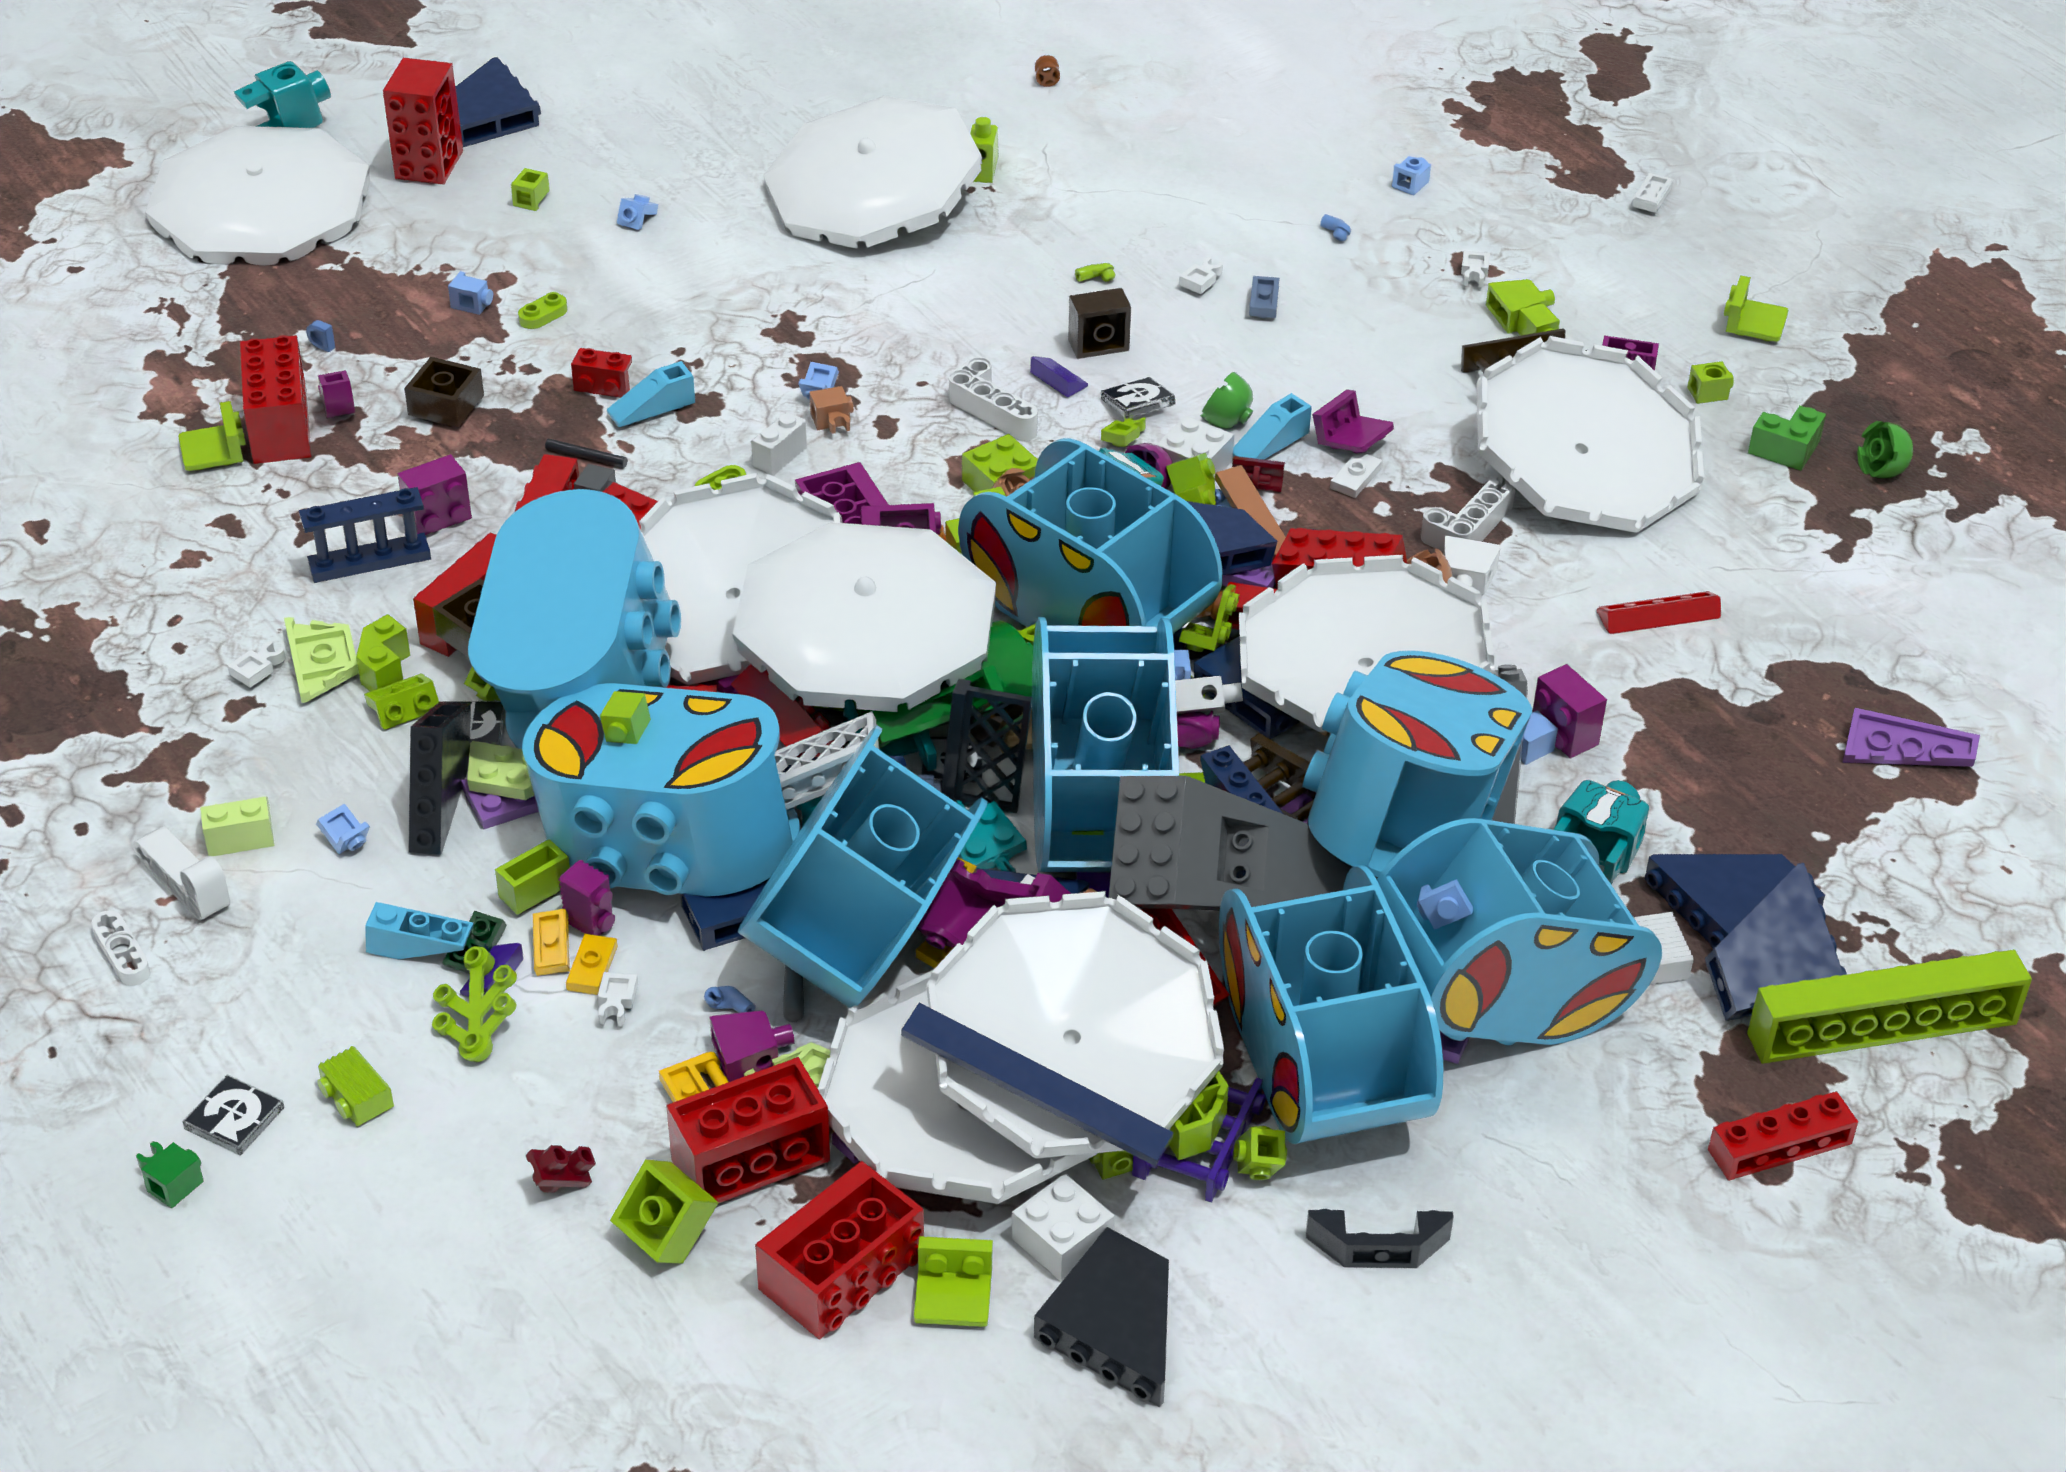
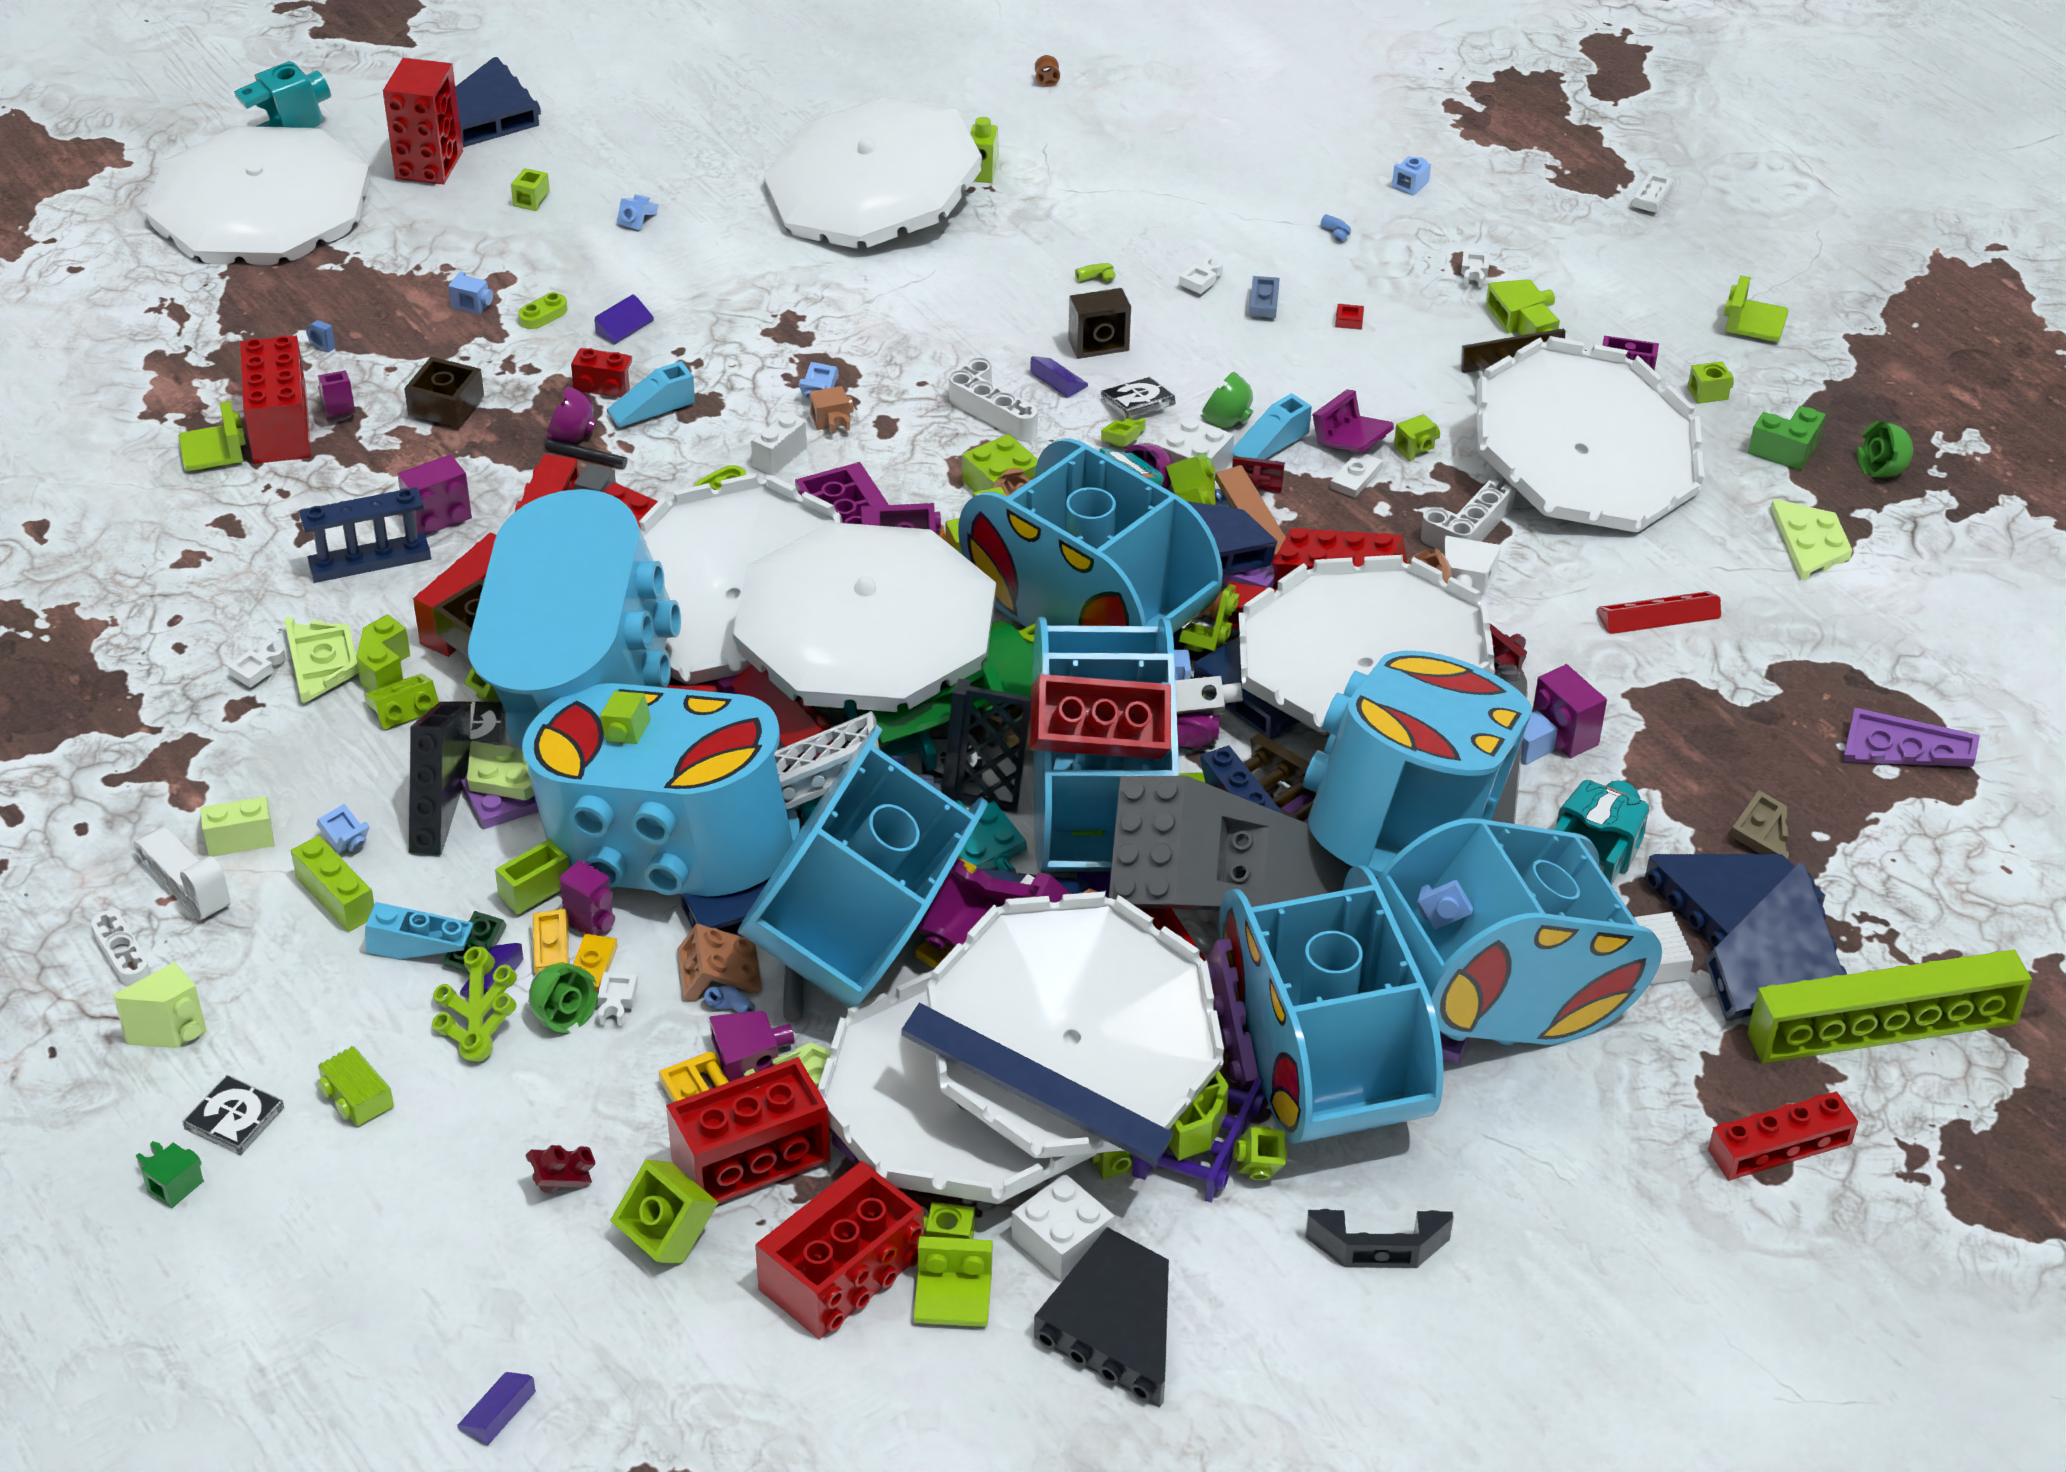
none -> yellowish green slope [113,962,207,1048]
none -> lime brick [290,835,375,932]
none -> dark purple slope [458,1372,536,1445]
none -> bright green cylinder [528,962,598,1033]
none -> magenta cylinder [546,386,597,444]
none -> dark purple slope [594,294,654,344]
none -> nougat bracket [677,923,762,1001]
none -> lime brick [924,1202,975,1239]
none -> red brick [1030,674,1171,760]
none -> medium lavender wing [1206,938,1259,1091]
none -> red tile [1335,304,1364,330]
none -> lime brick [1394,414,1440,461]
none -> dark red hips [1490,623,1527,673]
none -> dark tan wing [1729,790,1789,859]
none -> yellowish green wing [1770,499,1852,580]

